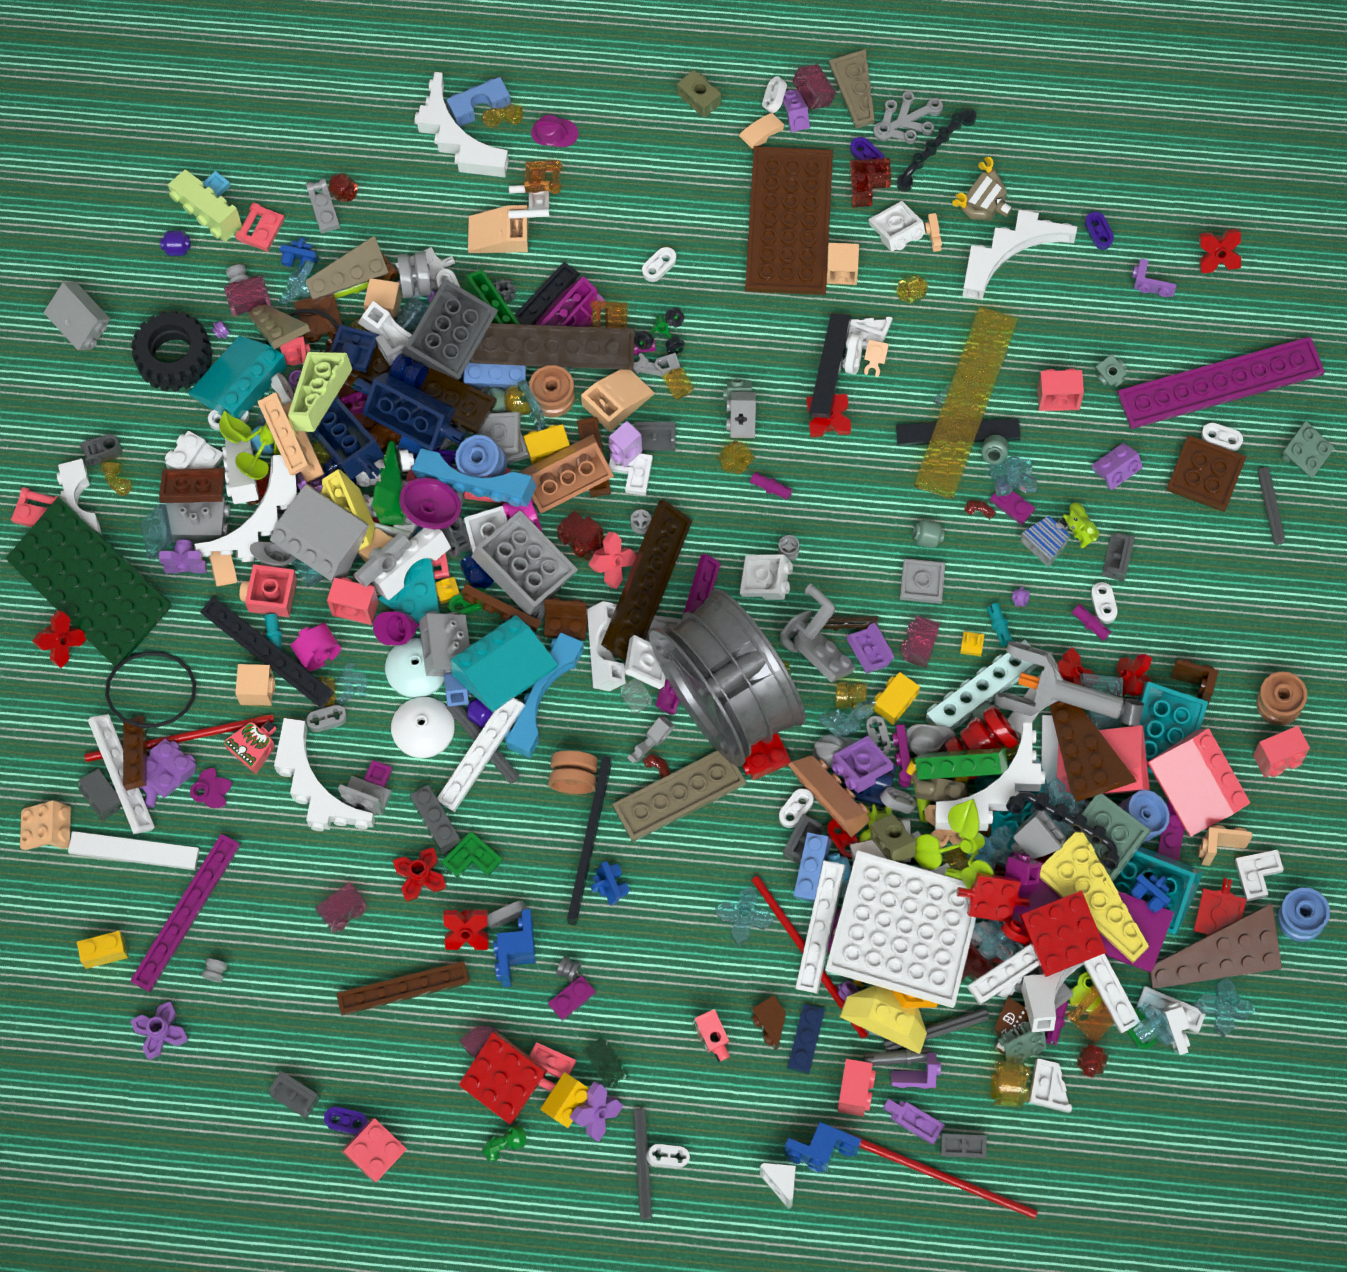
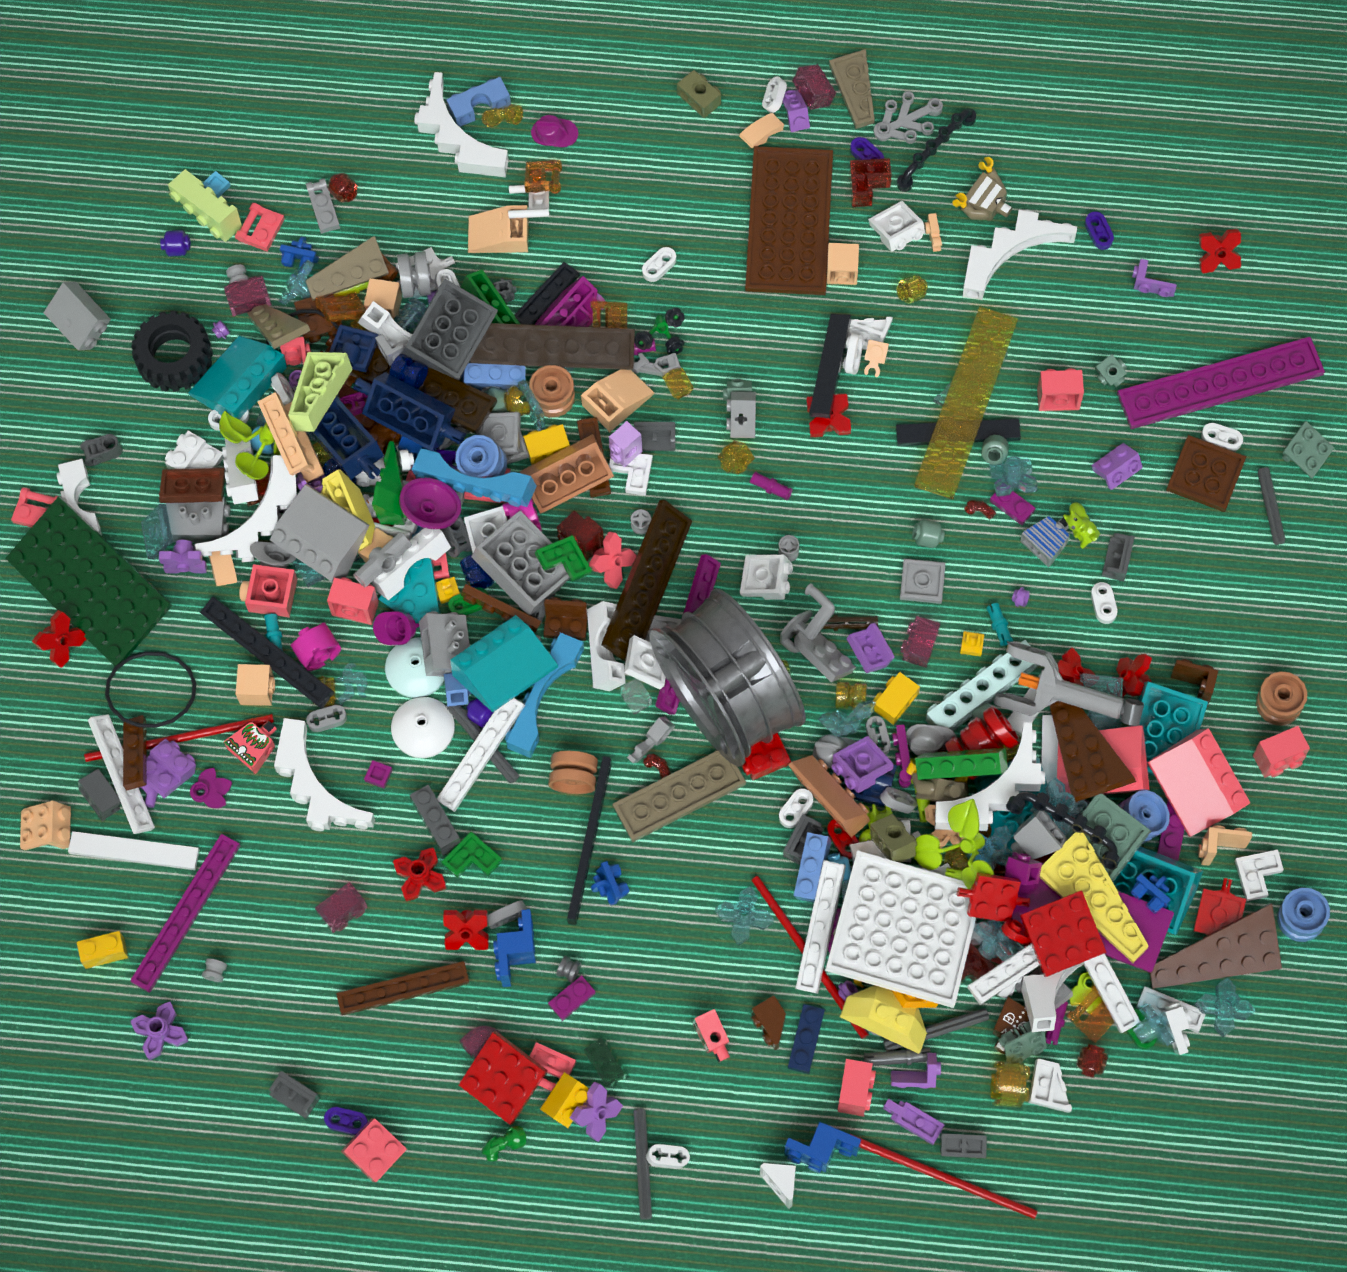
clear yellow arm [100,462,132,496] -> none
light grey bracket [338,776,392,816] -> none
magenta pin [1071,604,1112,642] -> none
none -> clear orange plate [315,293,366,322]
none -> green plate [535,535,592,581]

